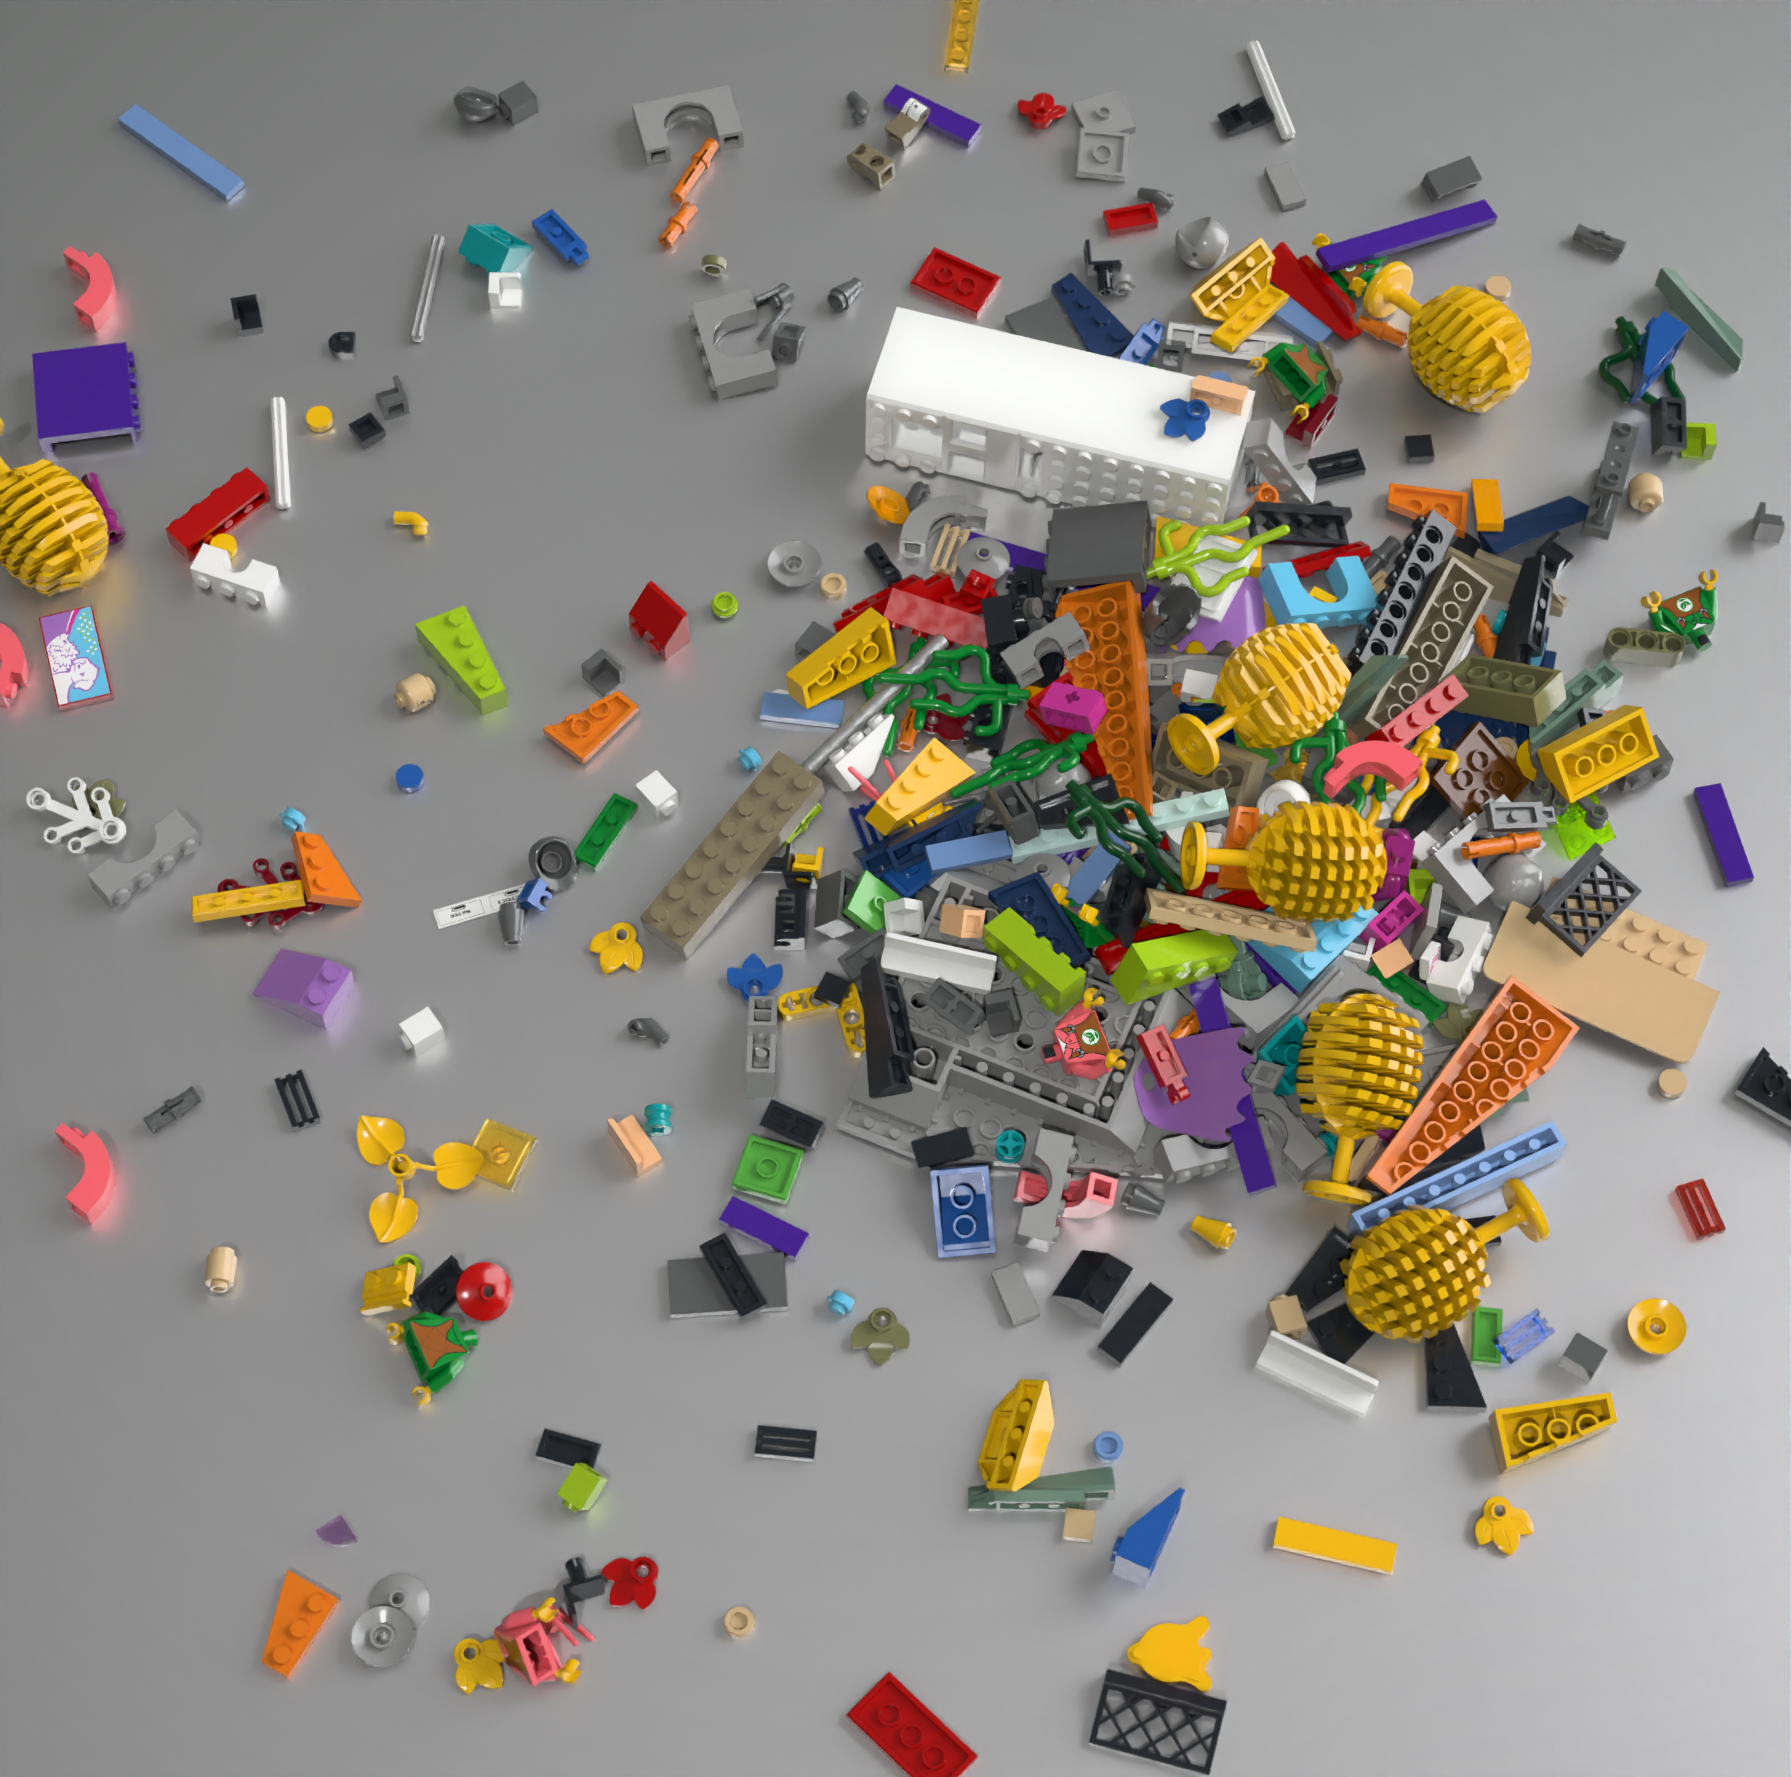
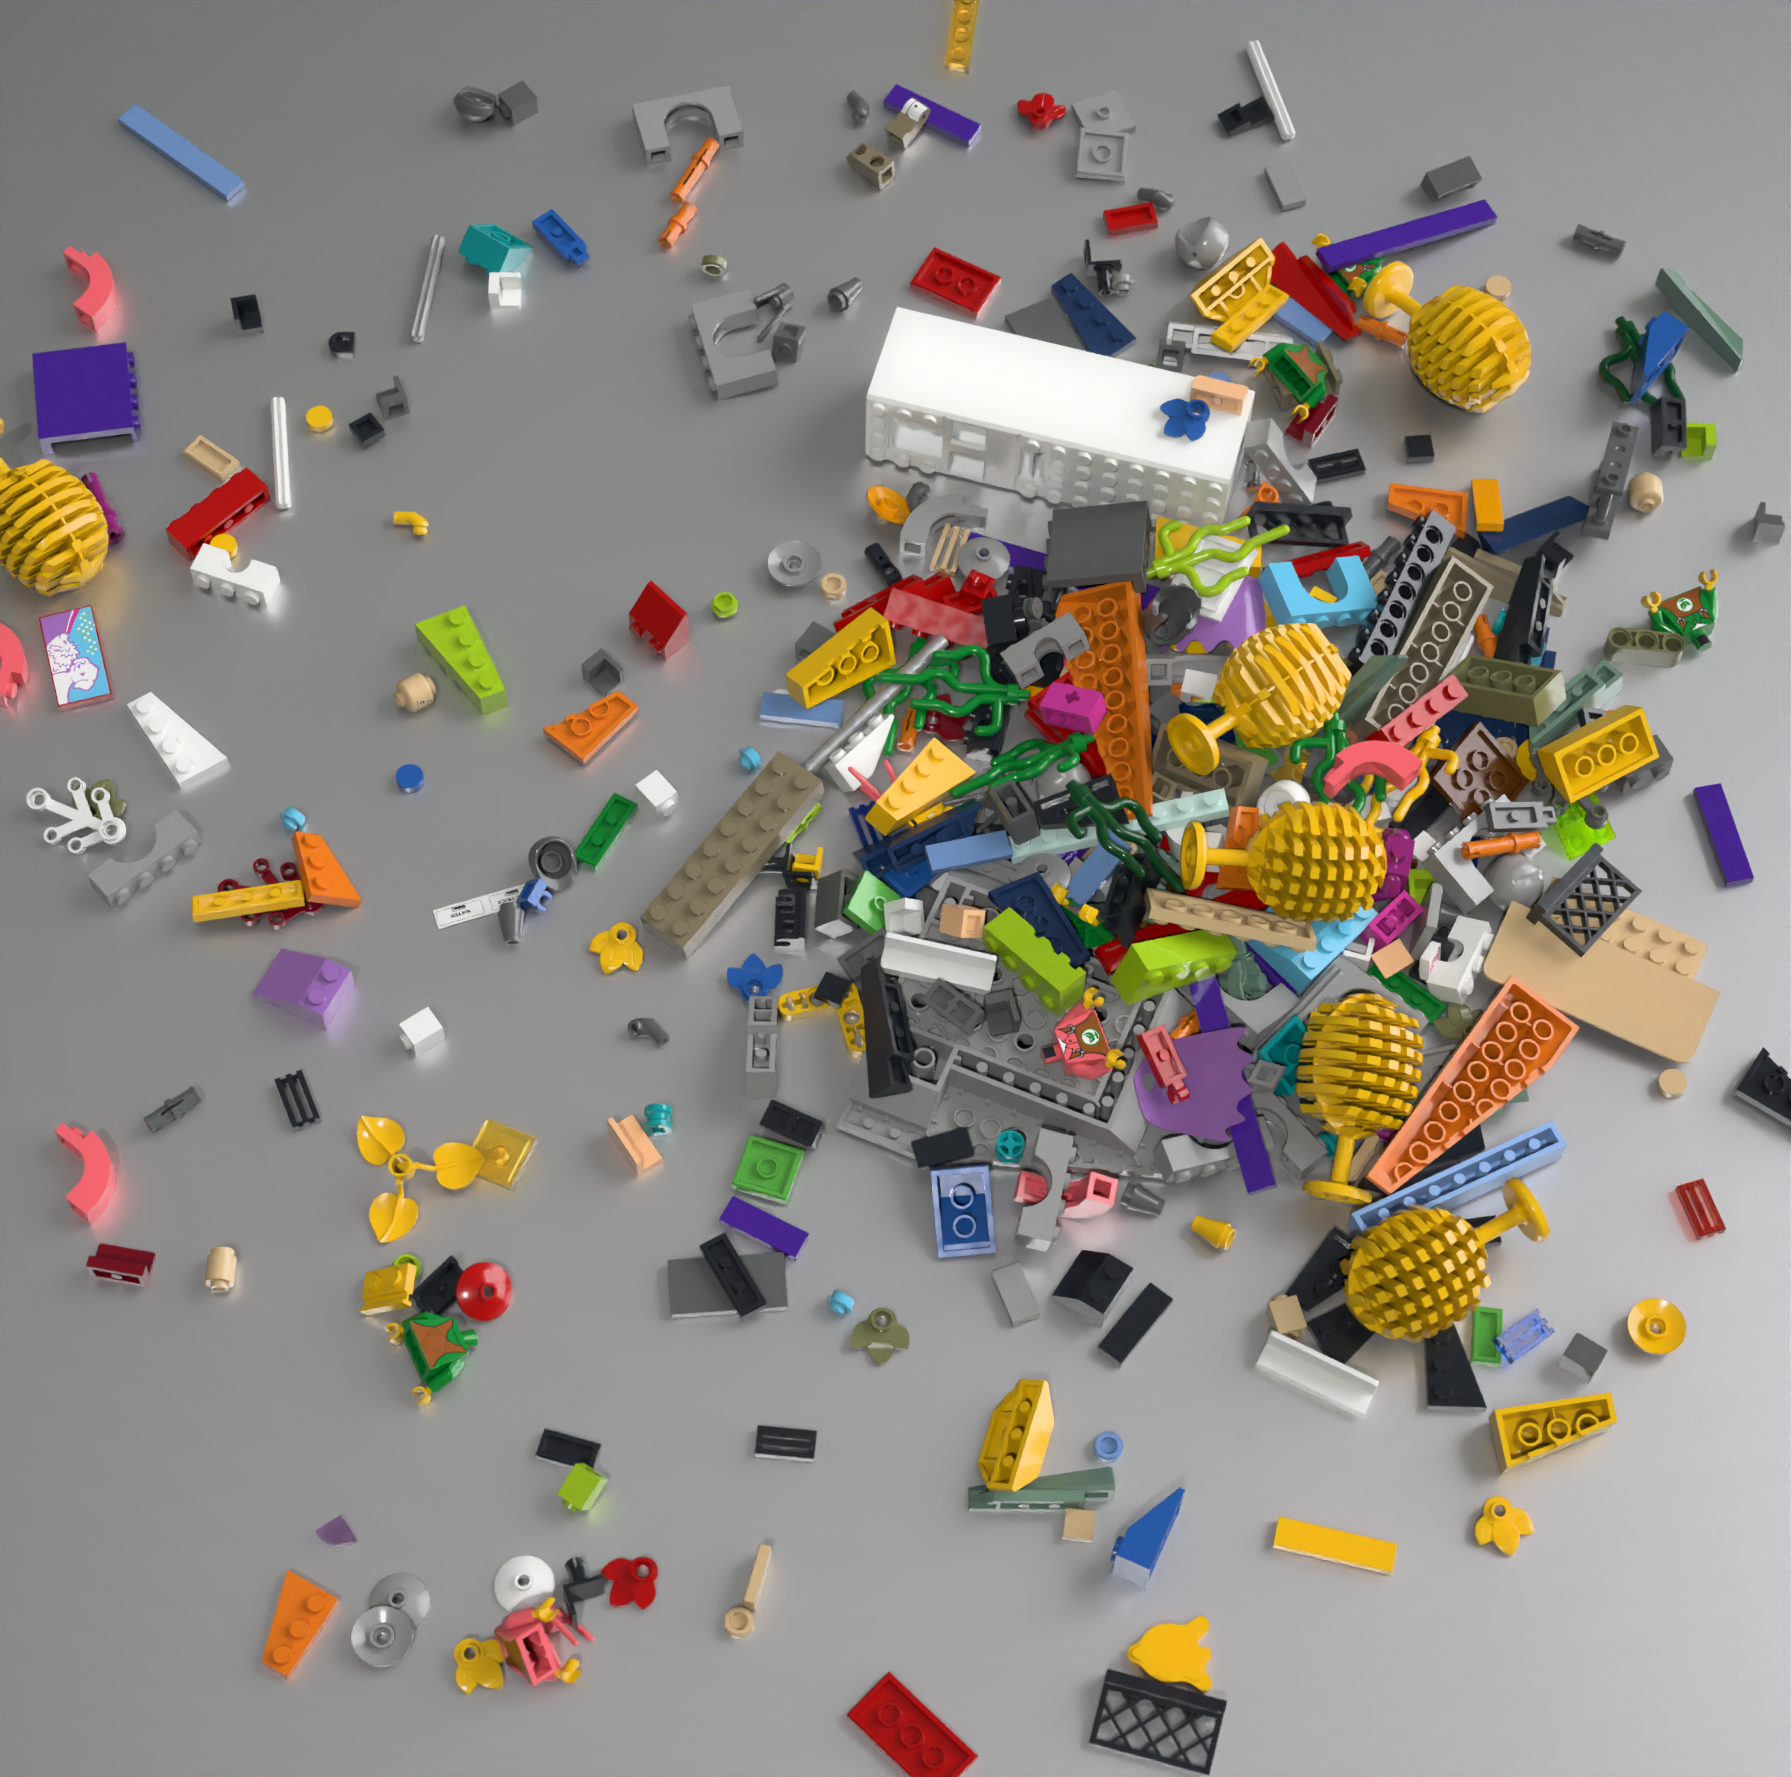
hinge [1118,318,1165,365] -> none
none -> dark red panel [86,1243,156,1287]
none -> white wing [127,692,229,789]
none -> tan tile [183,435,240,483]
none -> white dish [494,1556,555,1613]
none -> tan tile [743,1544,772,1612]

